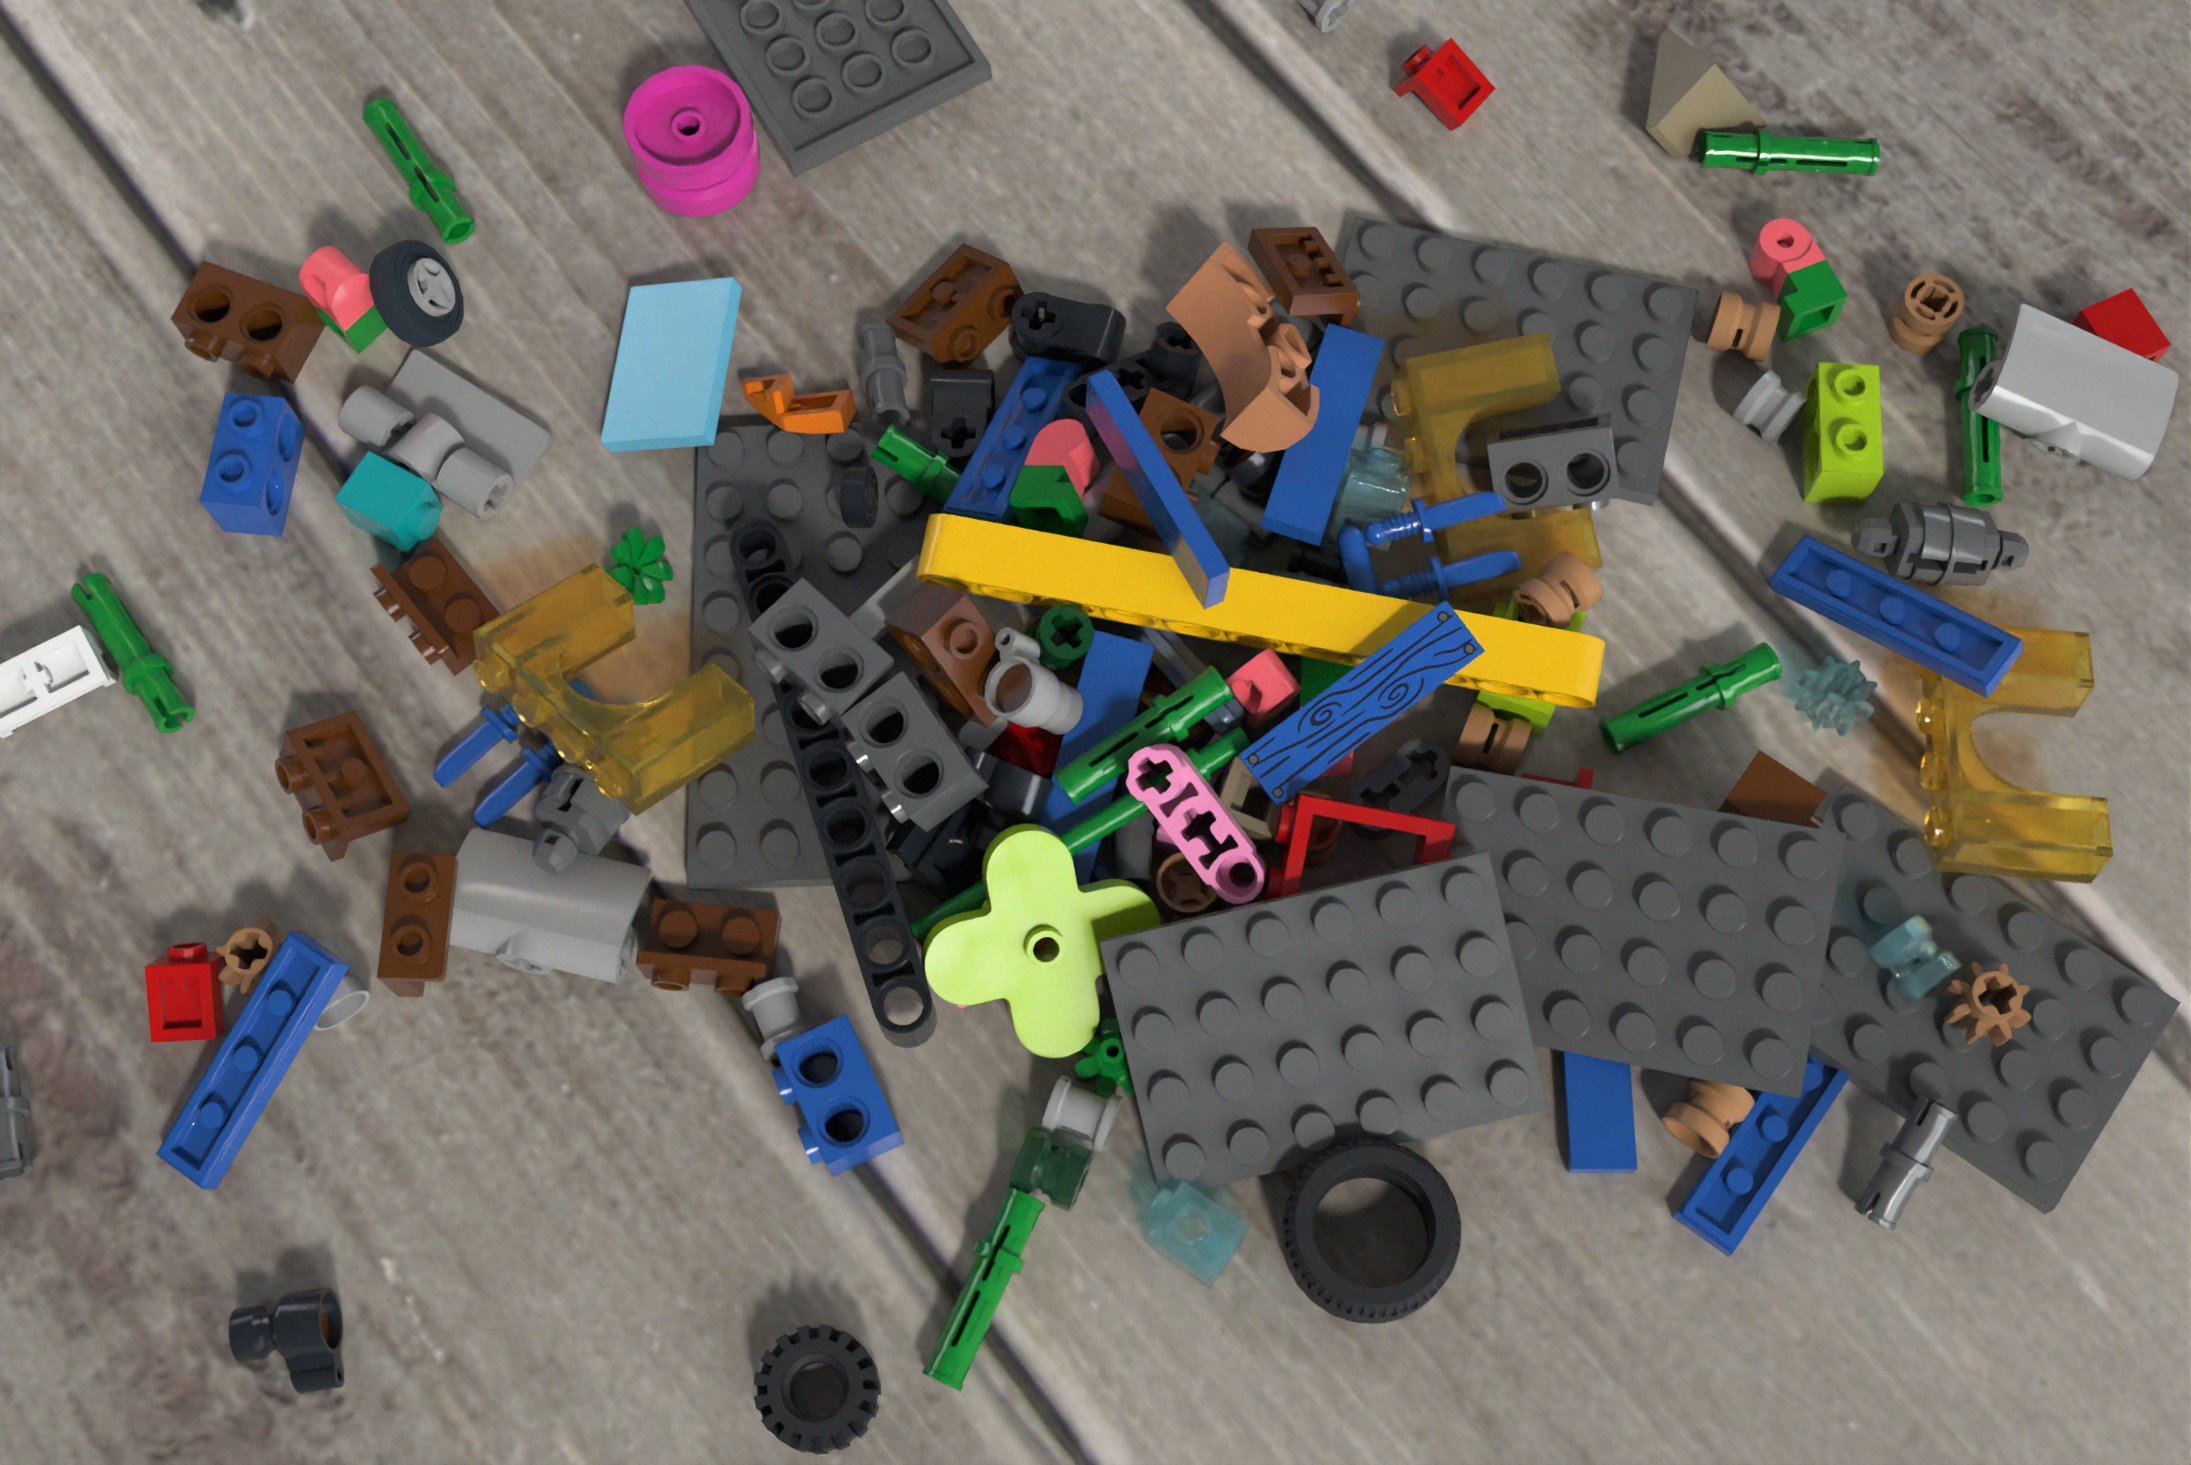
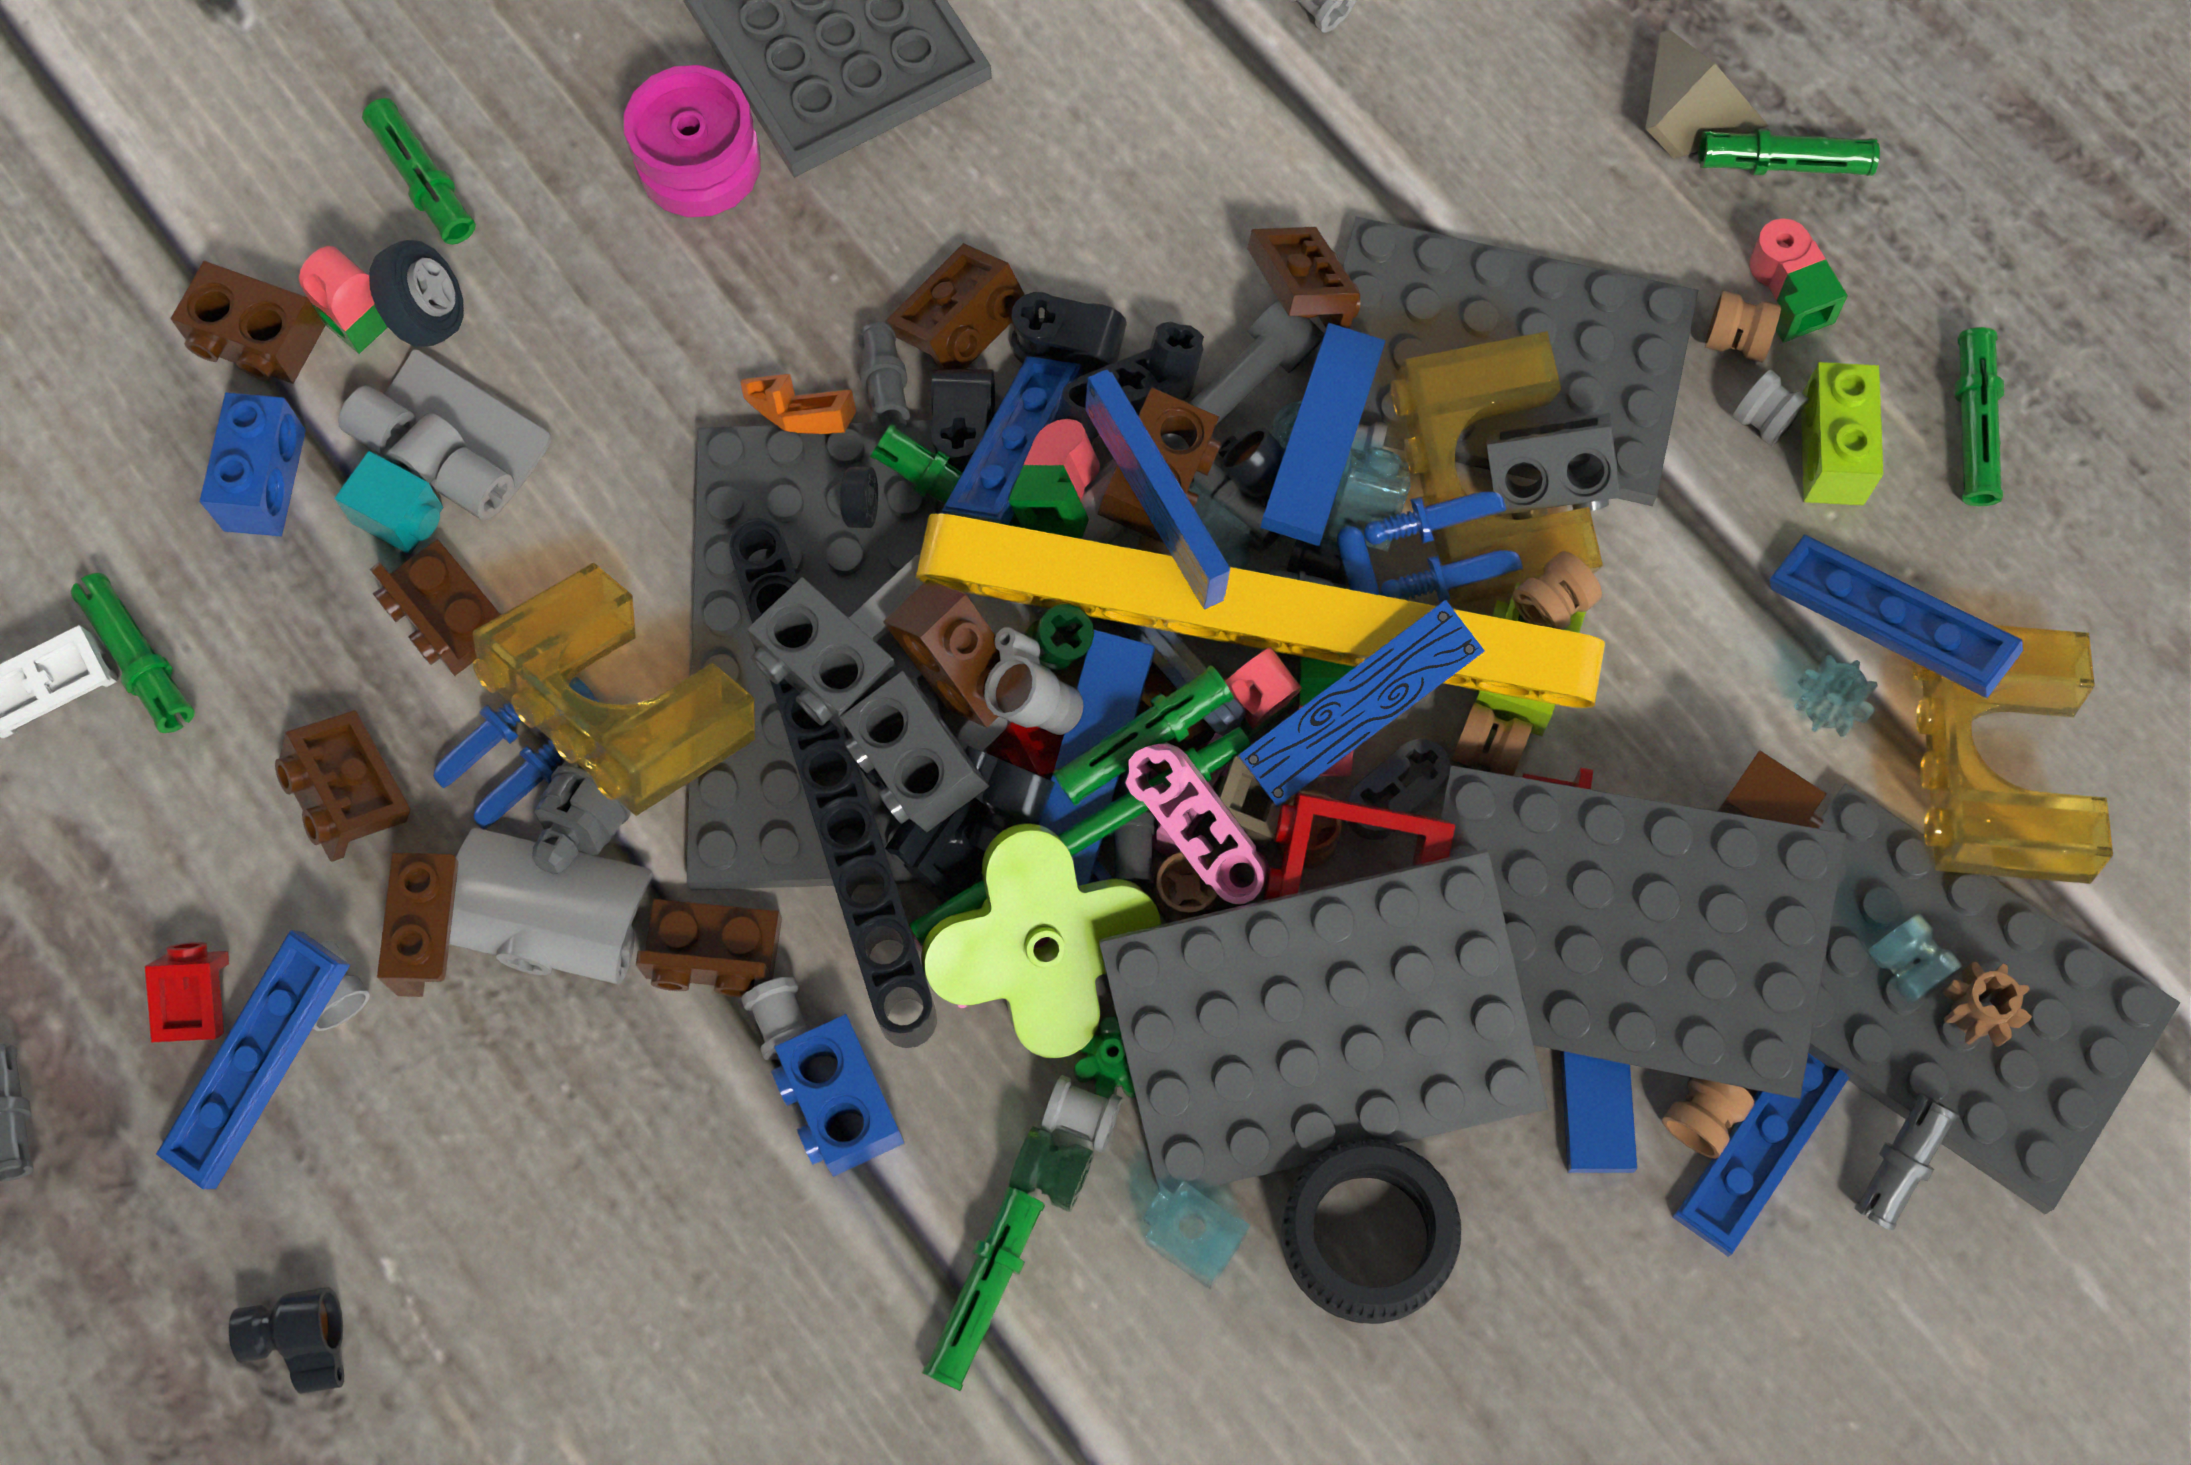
medium nougat gear [215,917,289,999] -> none
medium azure tile [600,277,742,452] -> none
green plant [603,527,674,606] -> none
black tyre [754,1324,881,1455] -> none
nougat brick [1164,240,1319,453] -> none
red bracket [1393,38,1496,132] -> none
green pin [1598,642,1782,756] -> none
dark grey piece [1851,502,2029,587] -> none
medium nougat wheel [1888,273,1964,354] -> none
light grey panel [1968,303,2179,481] -> none
red panel [2071,288,2171,363] -> none

